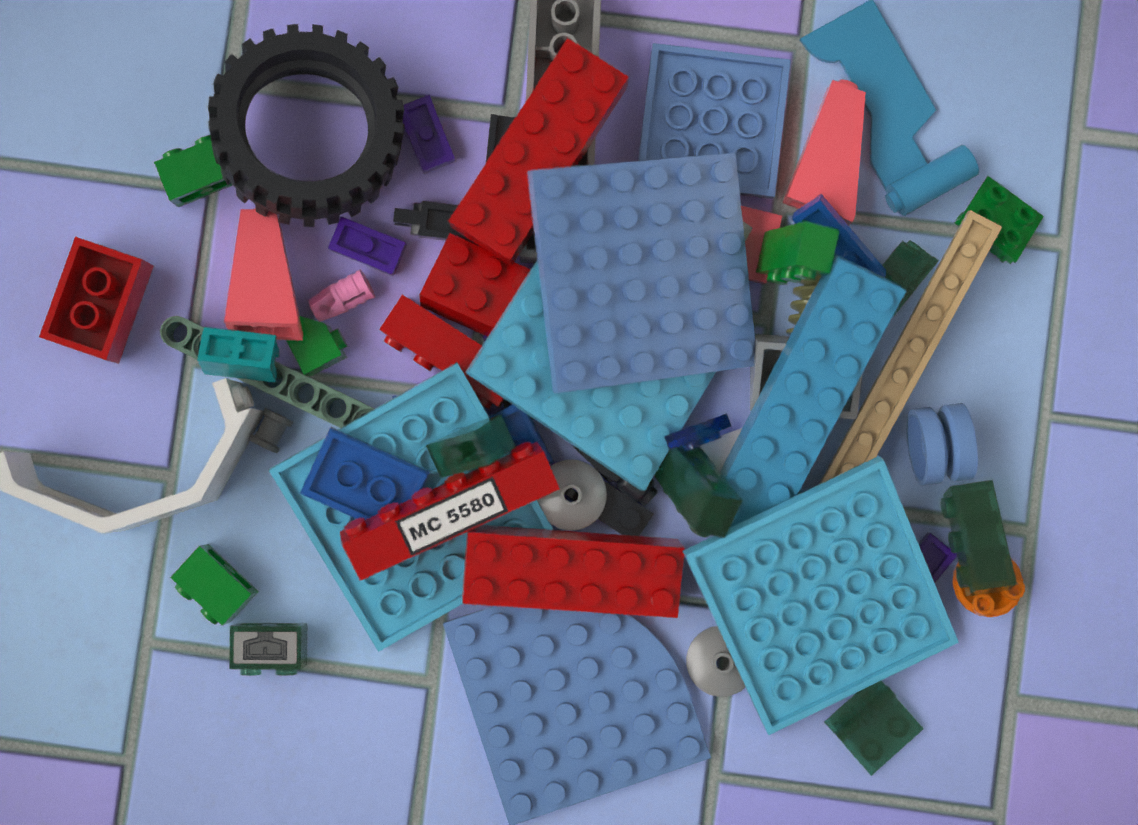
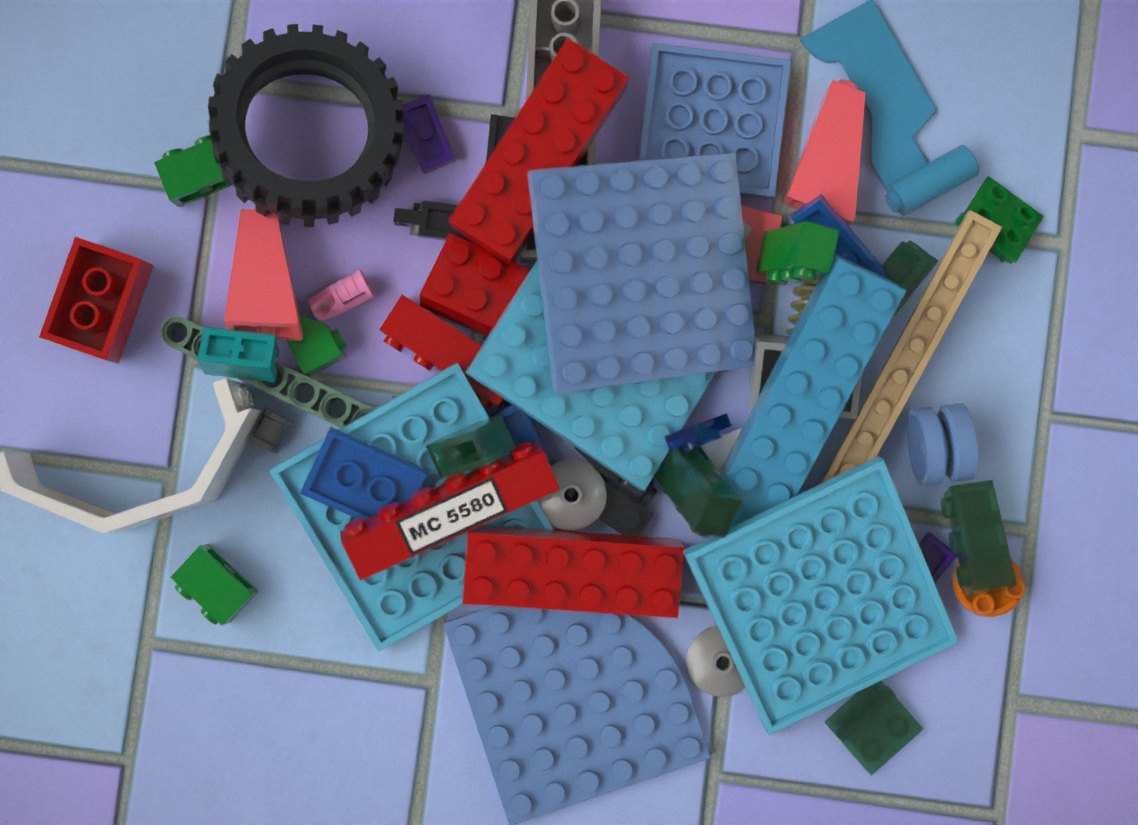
brick [229,623,308,676] -> none
dark purple plate [328,216,407,276] -> none

